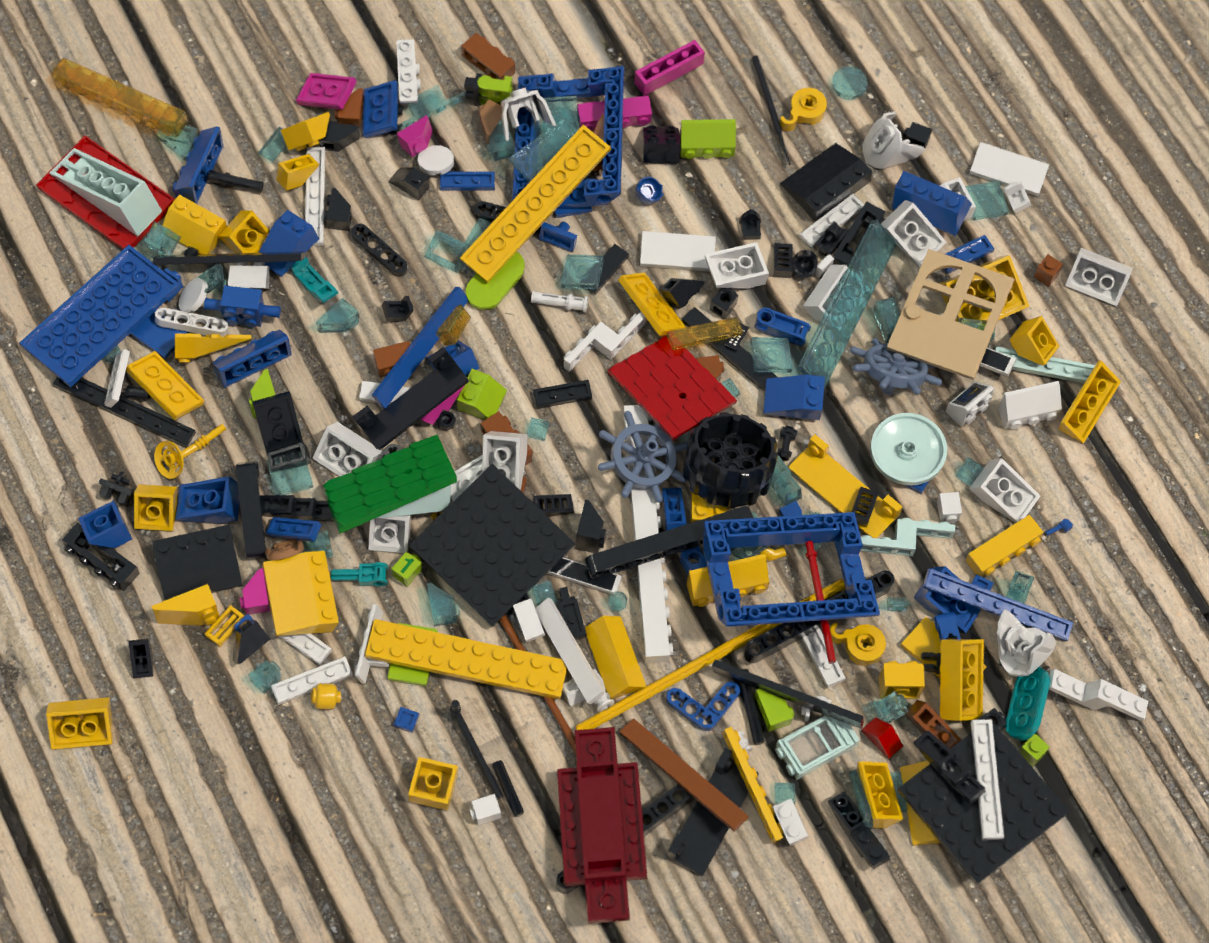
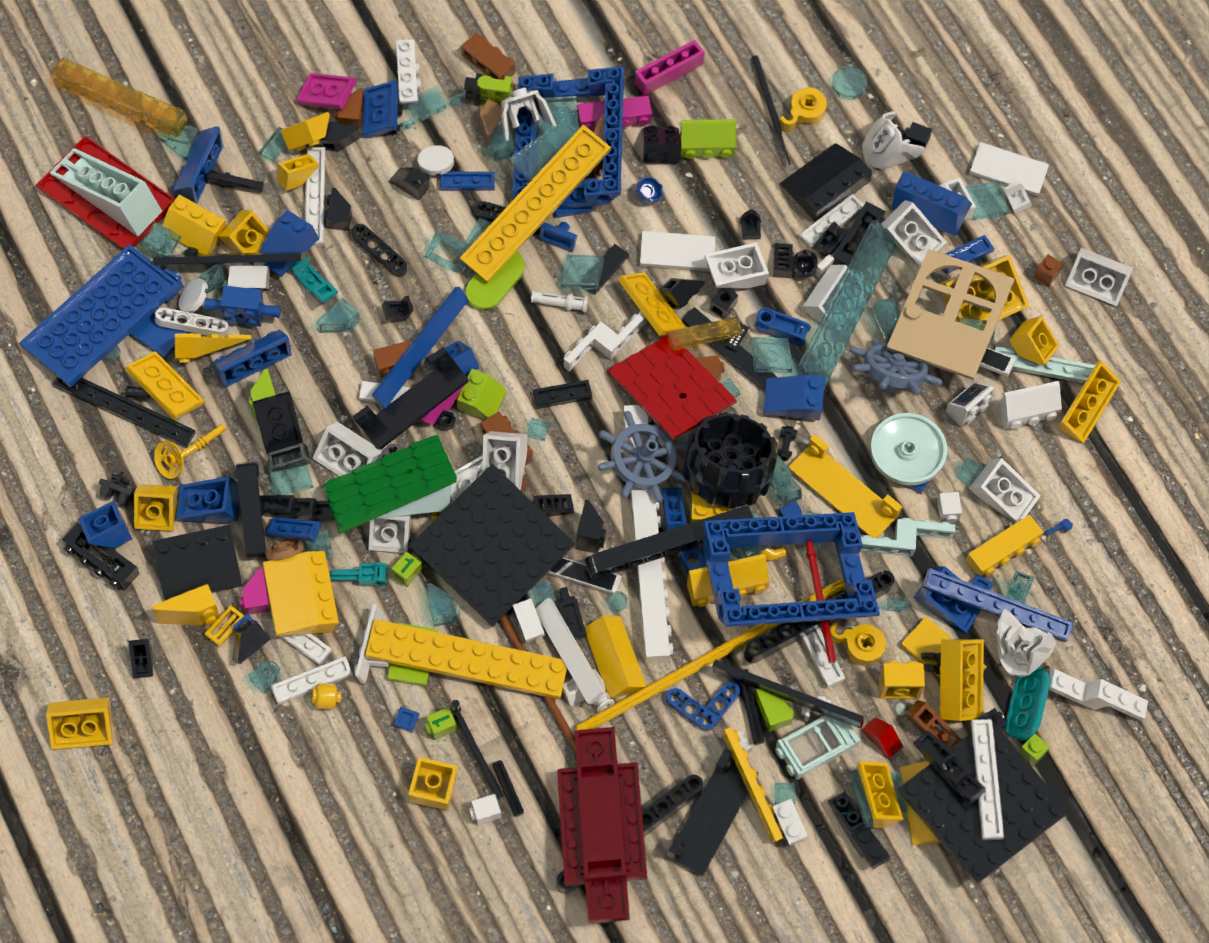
white tile [104,349,130,408] -> none
dark pink slope [397,116,432,157] -> none
clear yellow slope [436,304,471,345] -> none
dark orange tile [619,718,748,832] -> none
black slope [852,487,879,527] -> none
clear light blue brick [873,692,909,723] -> none
blue piece [934,612,961,642] -> none
none -> lime brick [424,707,457,740]

